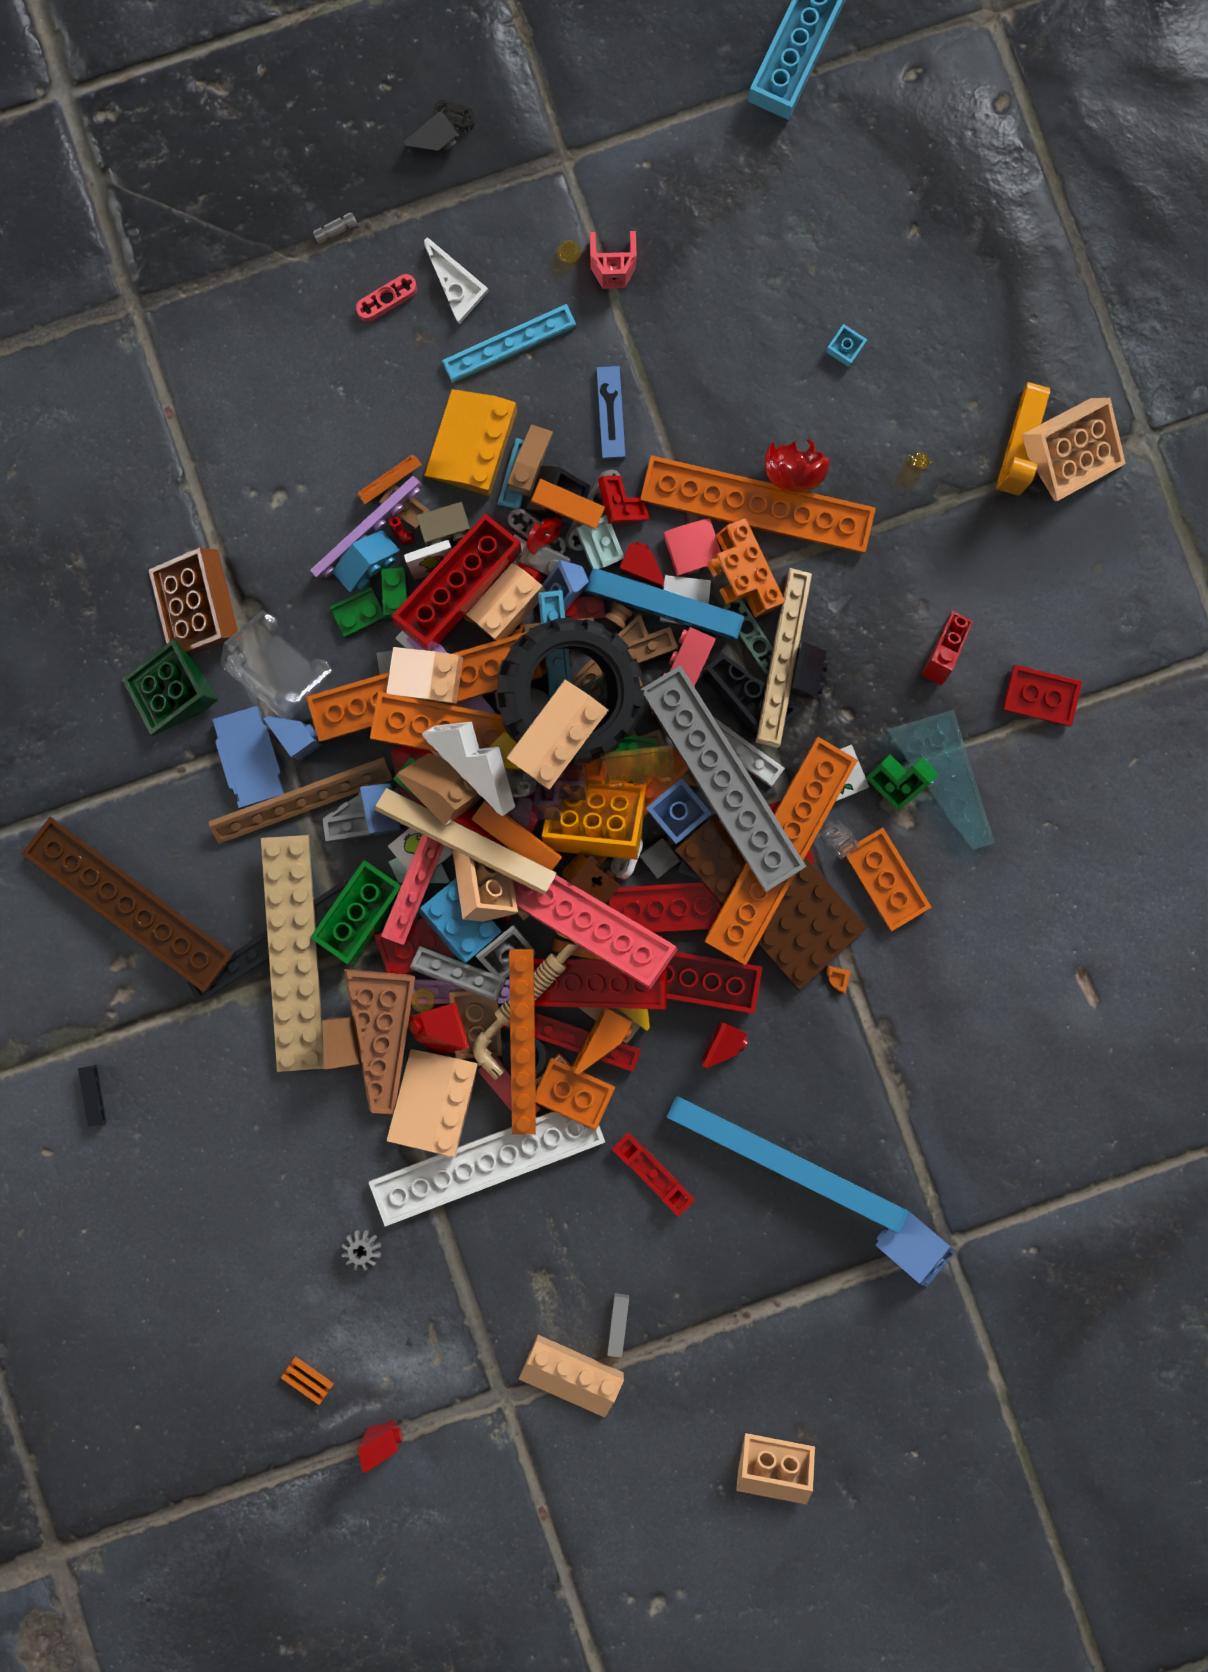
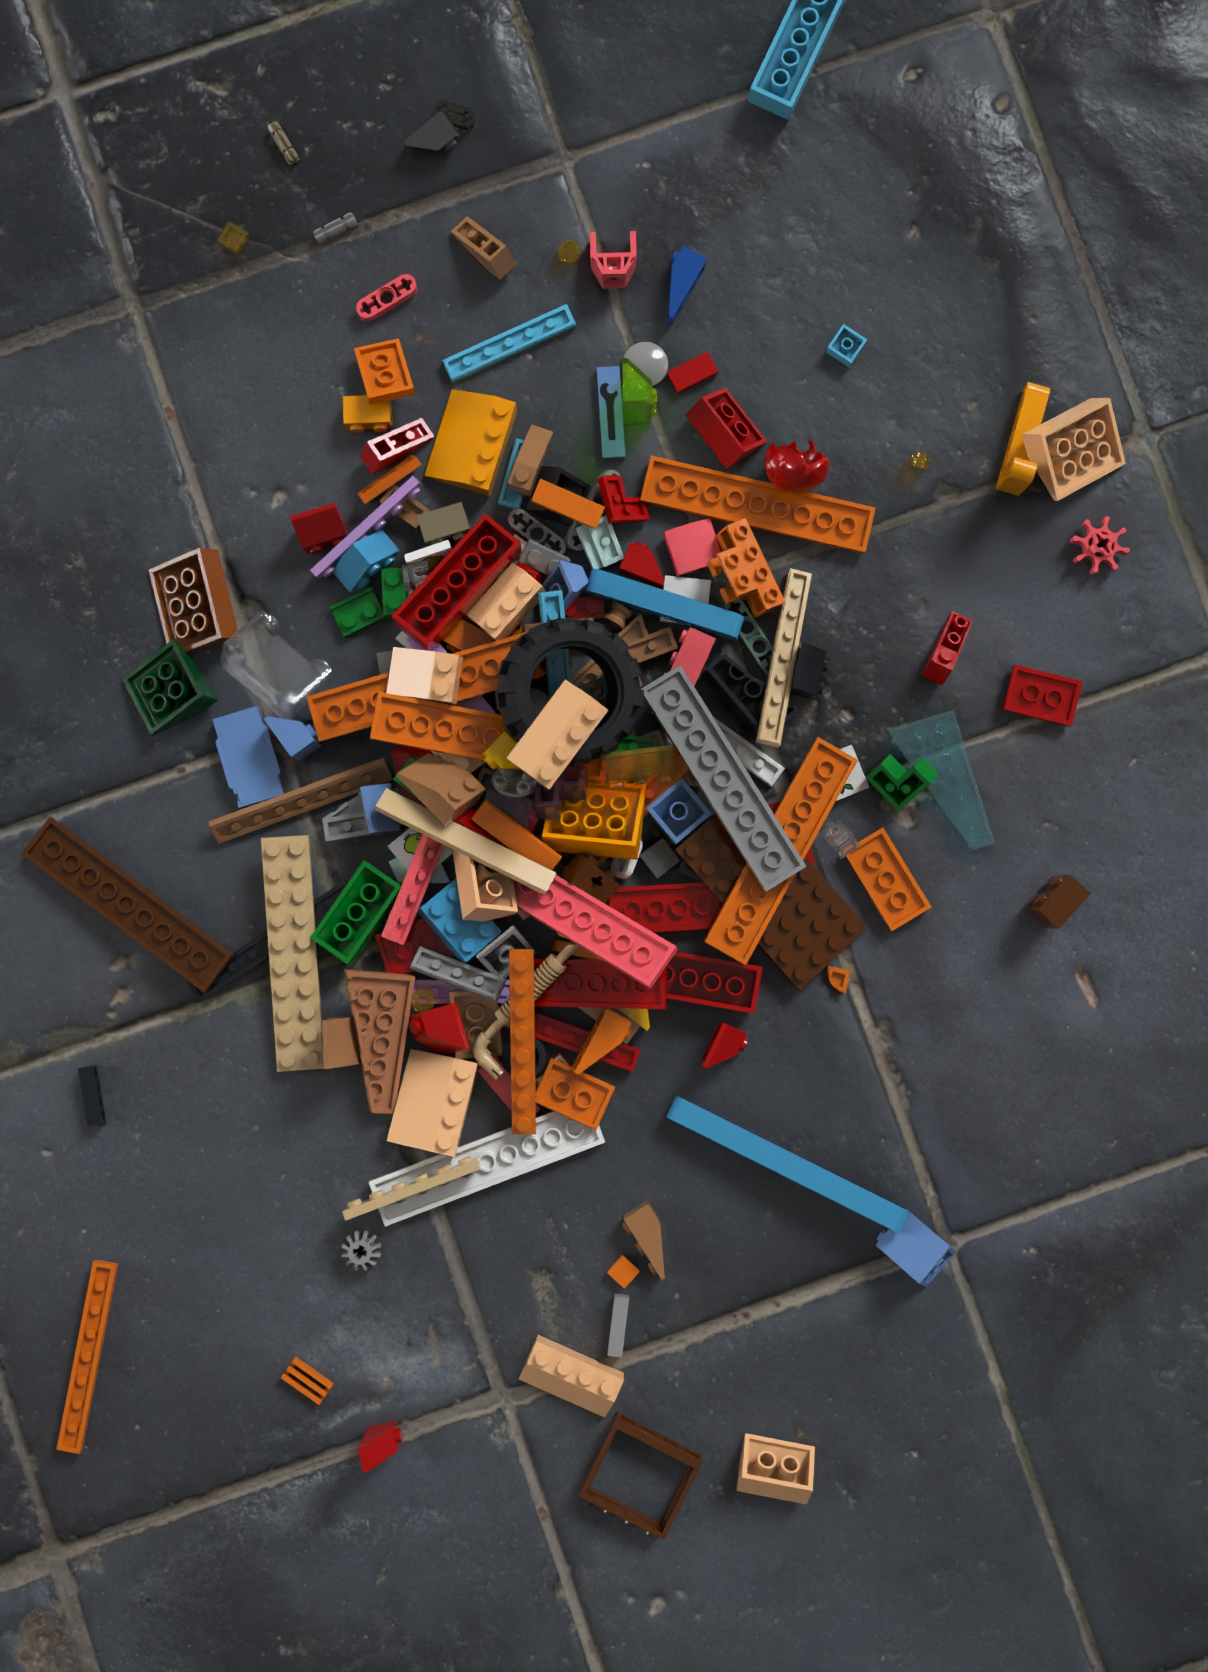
red arm [389,516,414,546] -> none
white slope [422,722,515,816] -> none
white wing [424,237,489,324] -> none
red piece [527,517,562,555] -> none
red slope [612,1132,695,1217] -> none
none -> orange plate [56,1259,119,1454]
none -> clear yellow plate [217,221,250,255]
none -> dark tan axle [267,121,299,165]
none -> red slope [290,503,348,554]
none -> tan plate [342,1156,481,1221]
none -> light orange brick [343,395,393,433]
none -> orange plate [354,338,415,405]
none -> red slope [360,418,434,475]
none -> clear hinge [402,561,431,597]
none -> orange slope [443,619,495,653]
none -> medium nougat slope [451,216,517,280]
none -> reddish brown window [579,1411,703,1540]
none -> orange tile [607,1254,640,1289]
none -> light grey dish [622,342,668,388]
none -> clear neon green slope [622,358,657,426]
none -> medium nougat slope [622,1201,665,1280]
none -> red tile [667,352,718,394]
none -> blue slope [668,245,707,326]
none -> red slope [685,388,767,469]
none -> reddish brown brick [1026,874,1091,929]
none -> coral gear [1070,516,1130,575]

